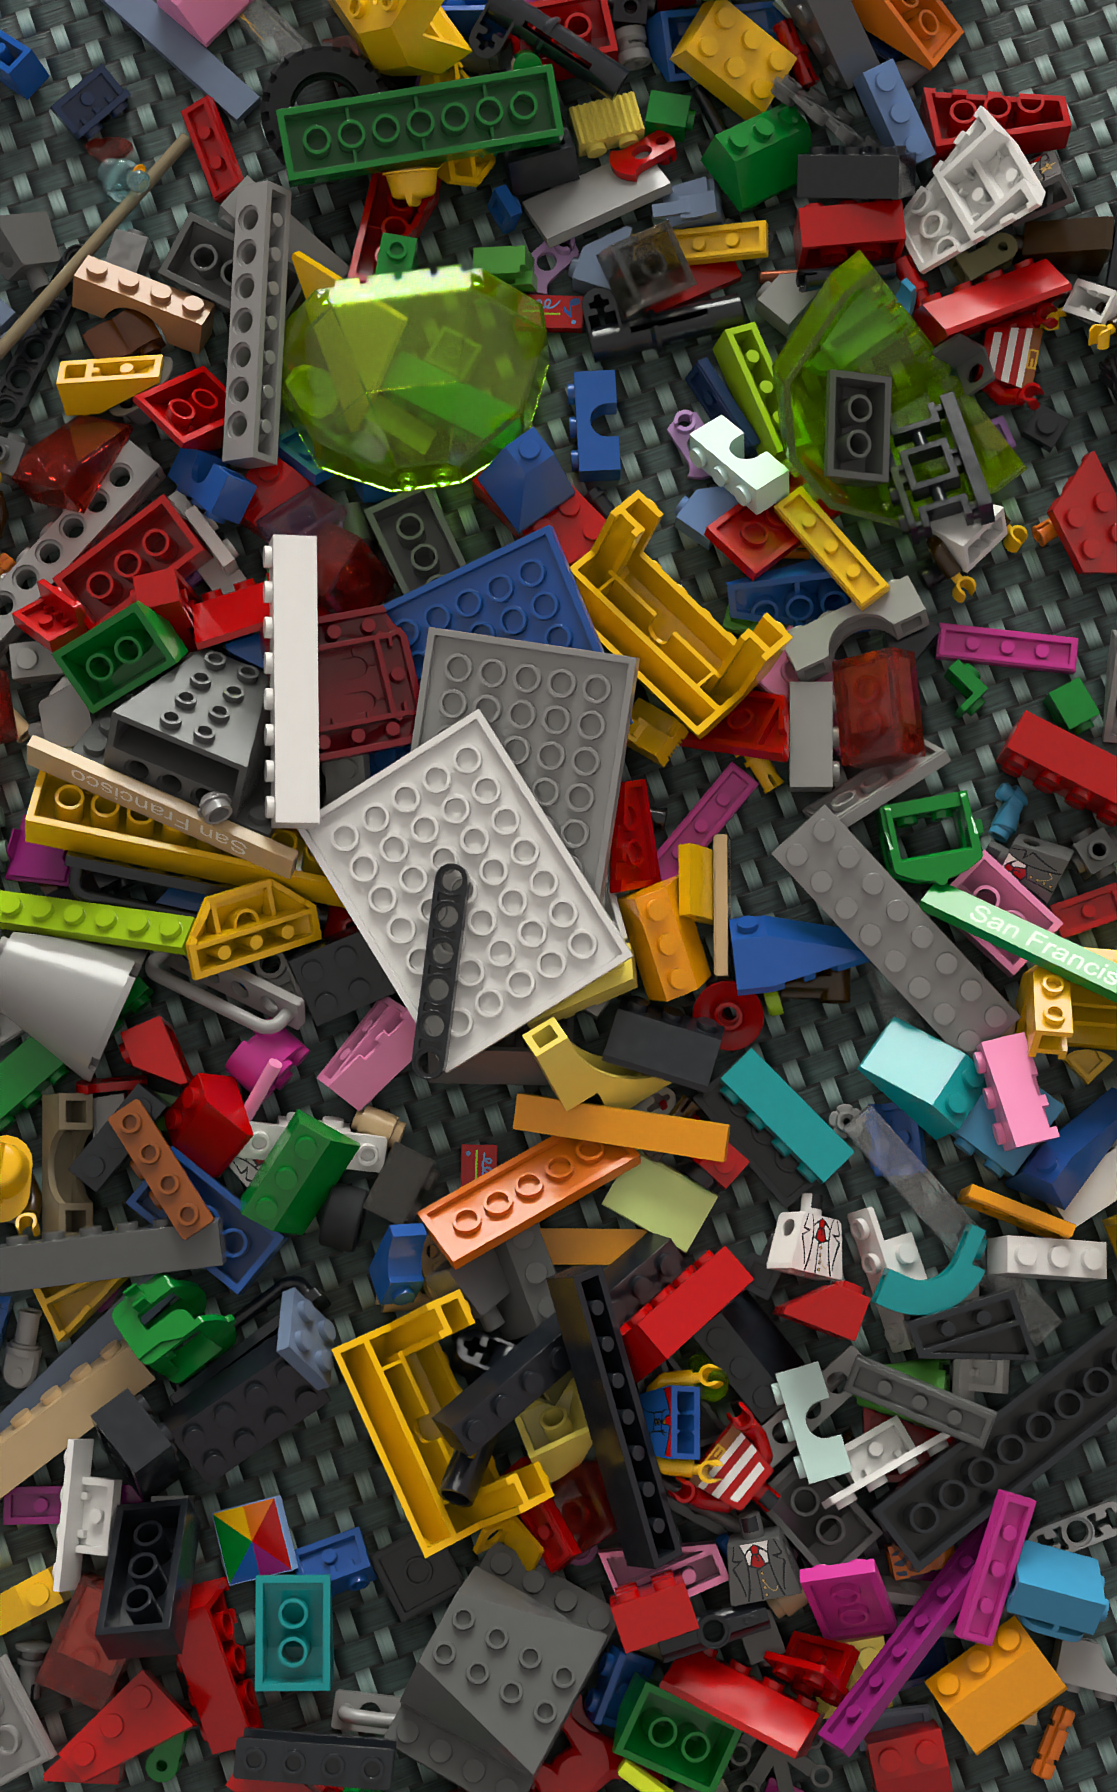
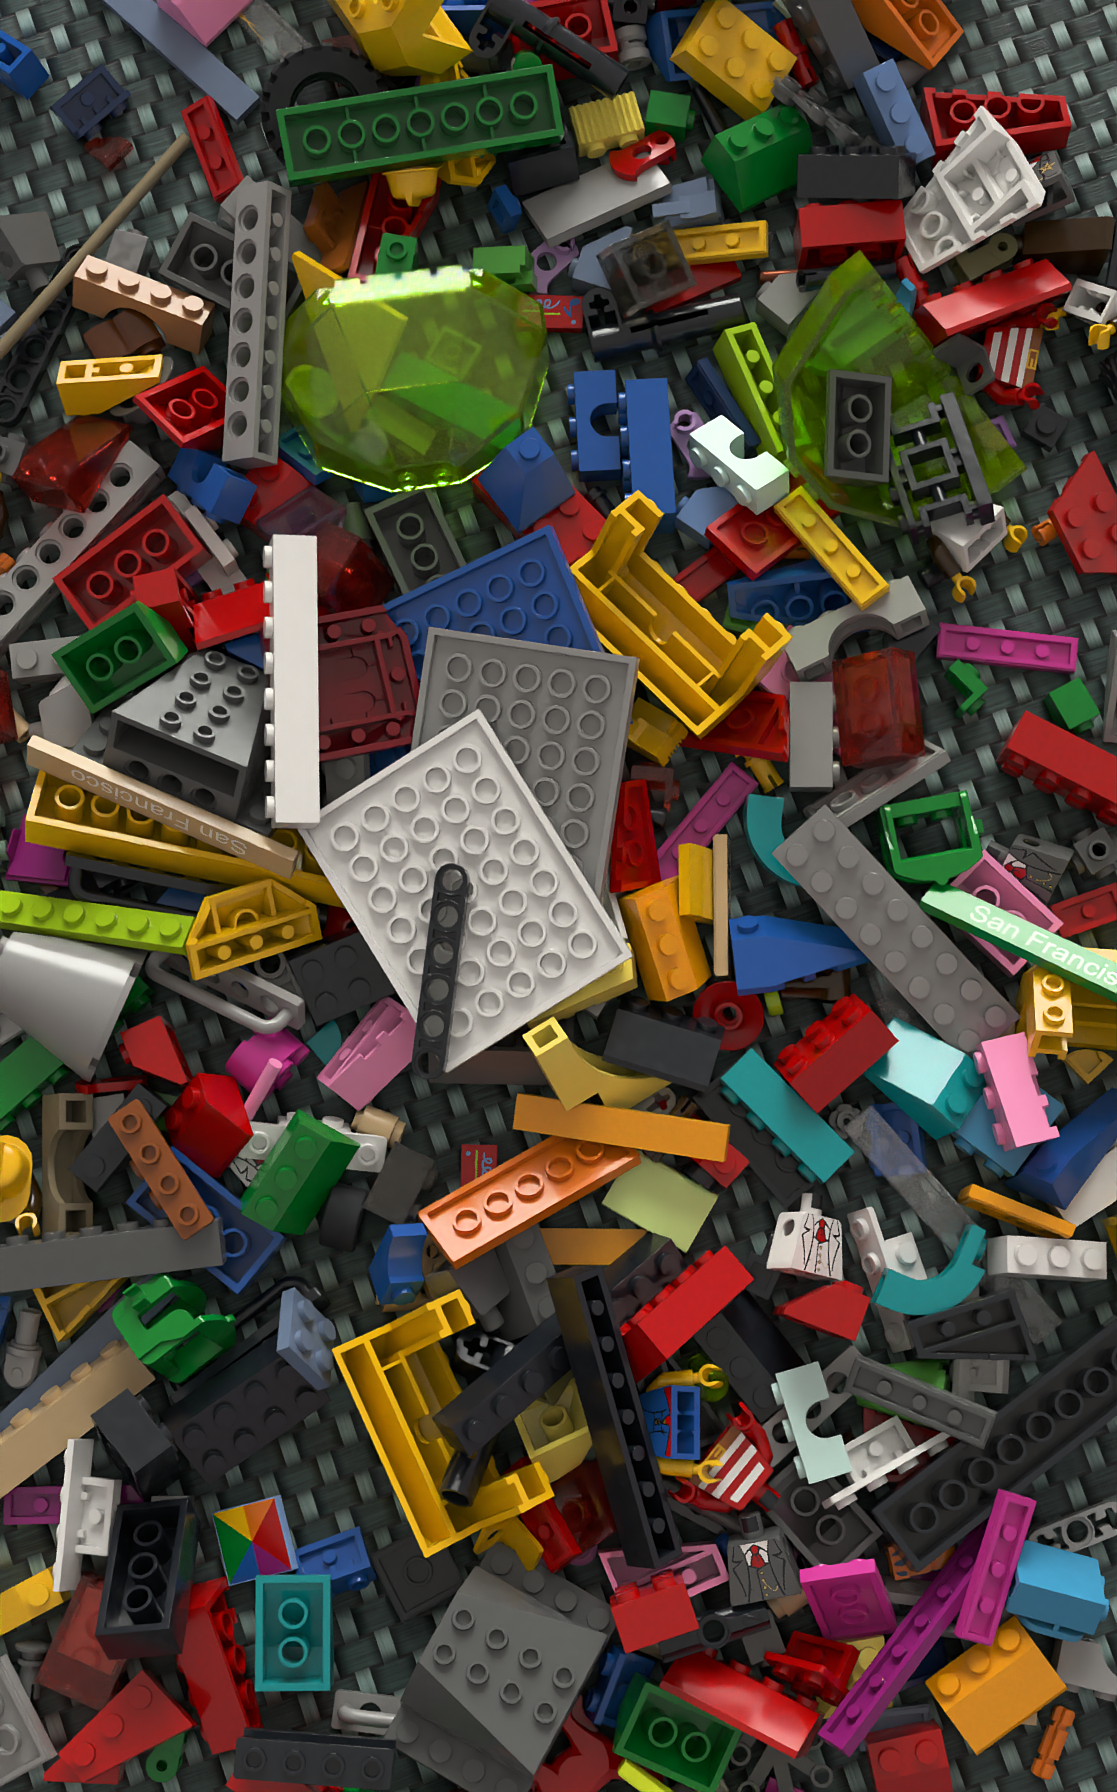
red bracket [12,579,87,653] -> none
clear light blue animal [98,158,150,202] -> none
light grey plate [197,791,233,824] -> none
dark azure arm [988,783,1028,843] -> none
none -> dark orange bracket [303,180,370,276]
none -> teal tile [306,1020,342,1065]
none -> blue brick [618,378,676,535]
none -> clear red bracket [630,762,680,811]
none -> red tile [672,546,741,604]
none -> teal arch [743,794,803,888]
none -> red brick [774,993,899,1114]

